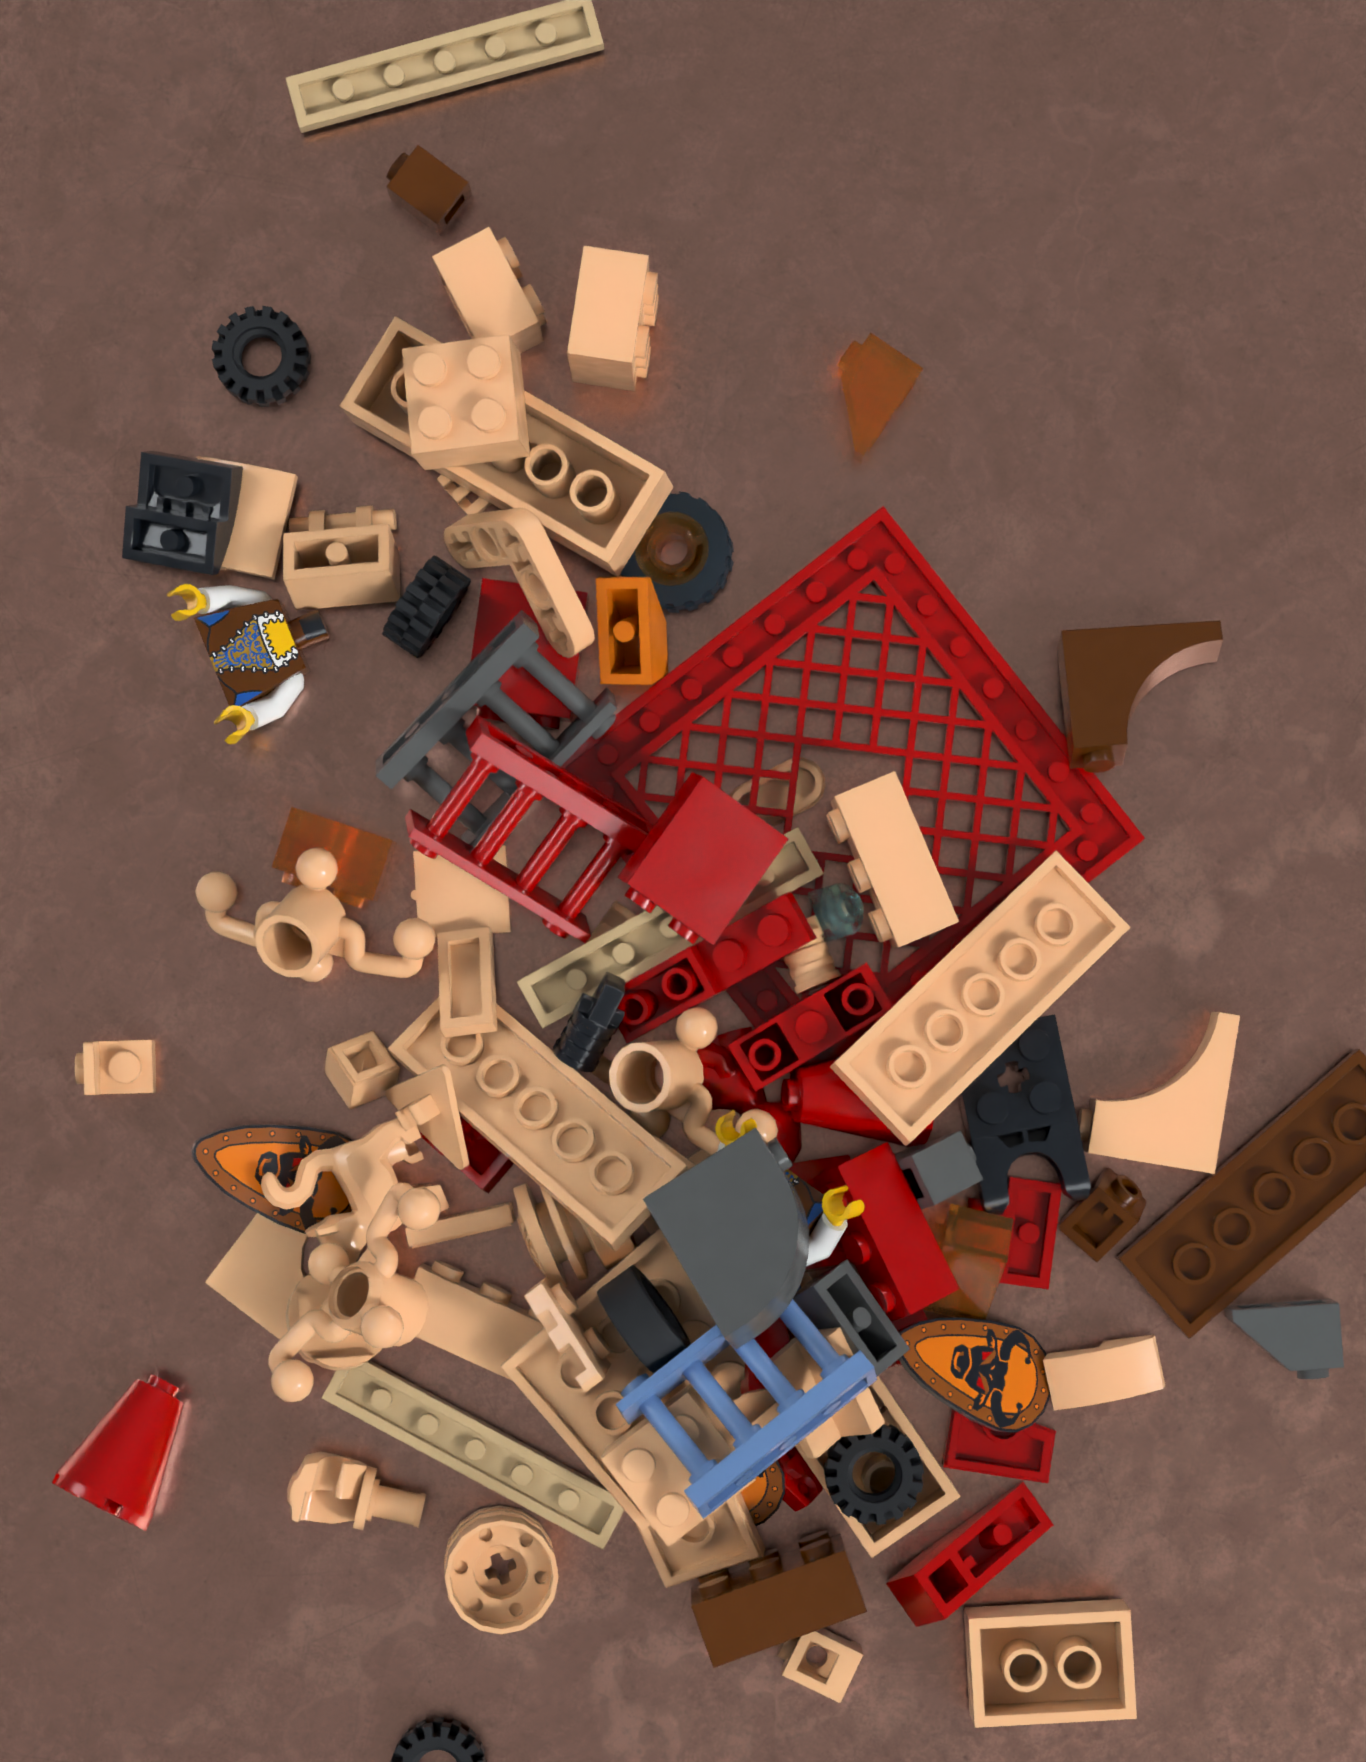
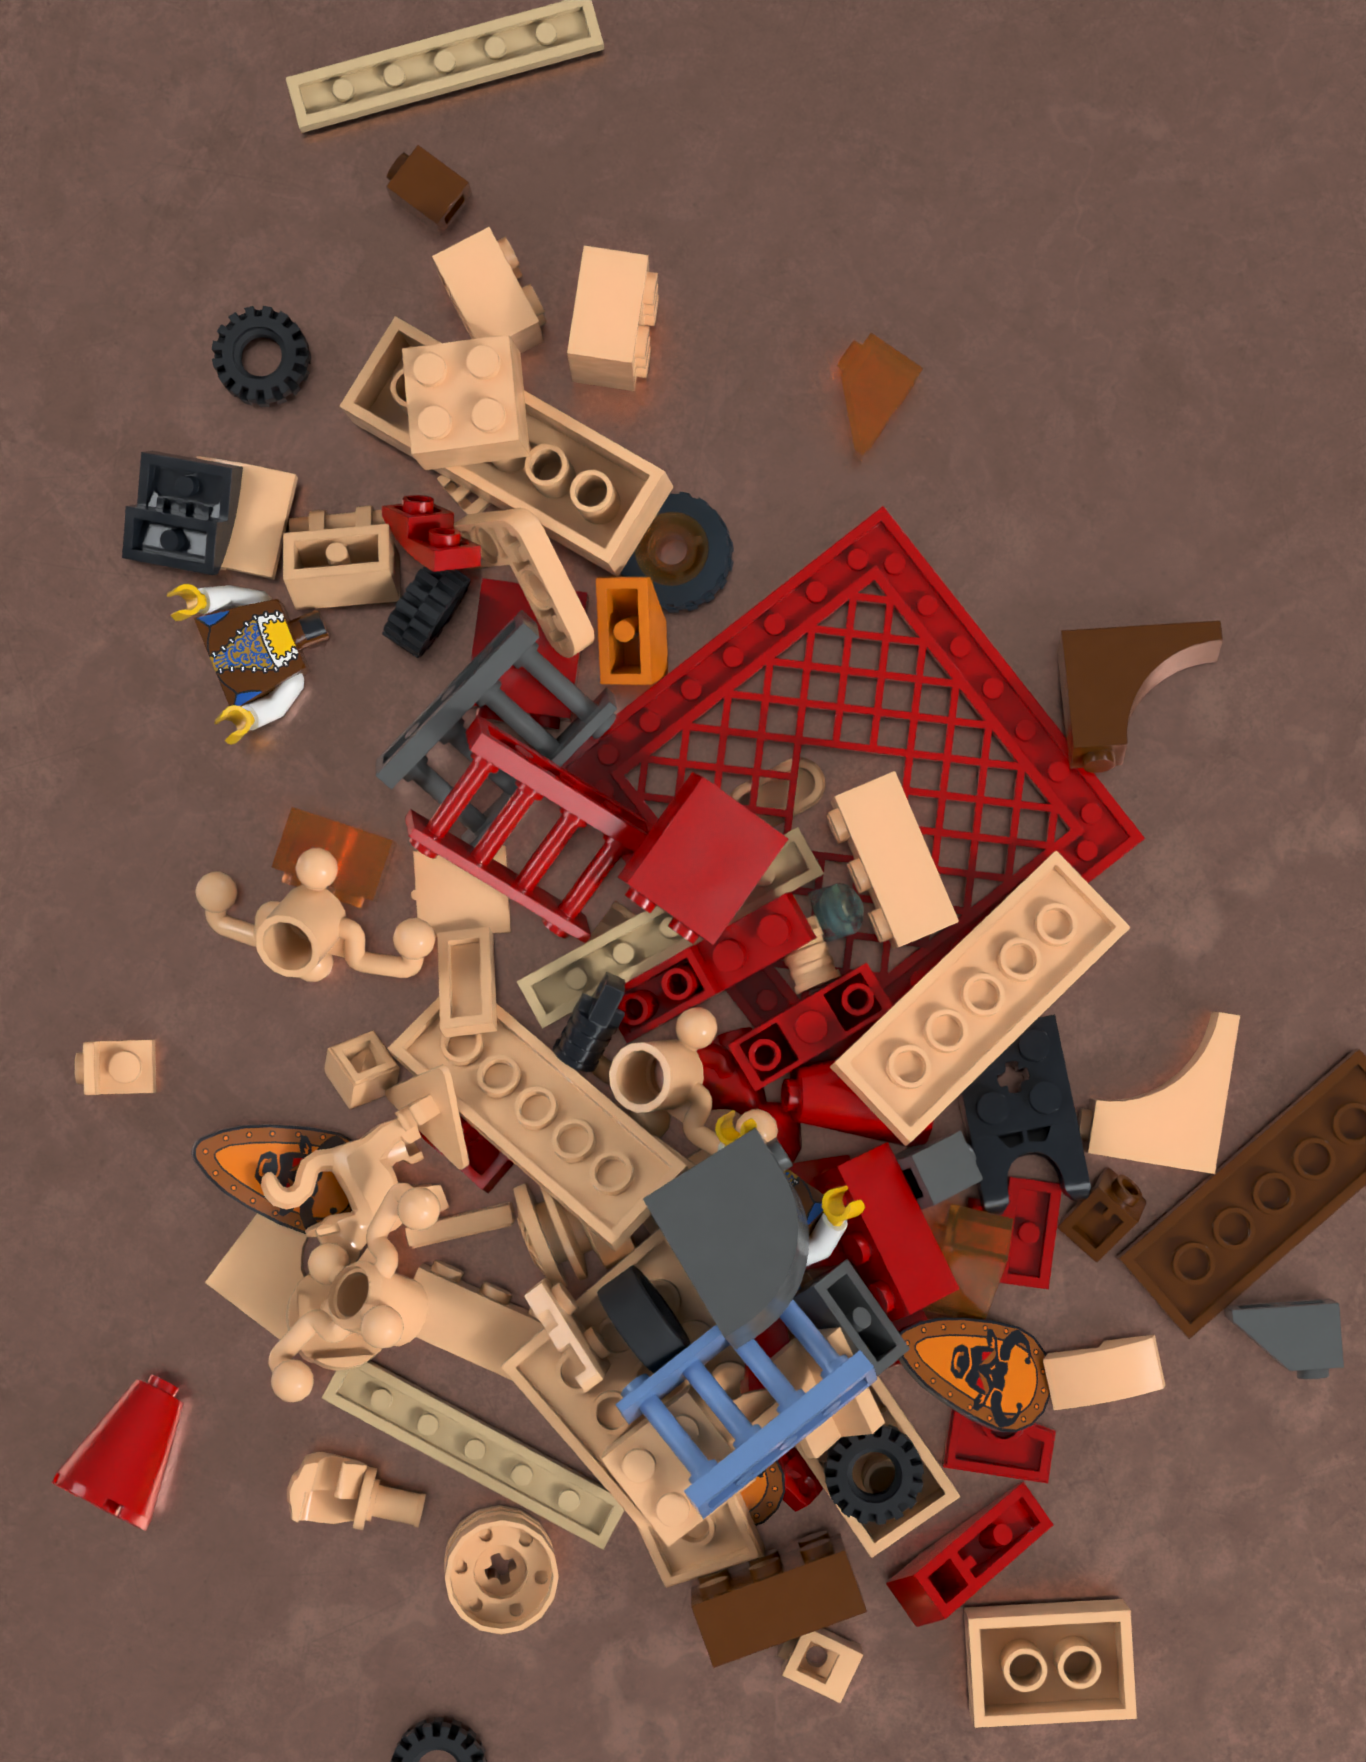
none -> red slope [381,495,481,572]

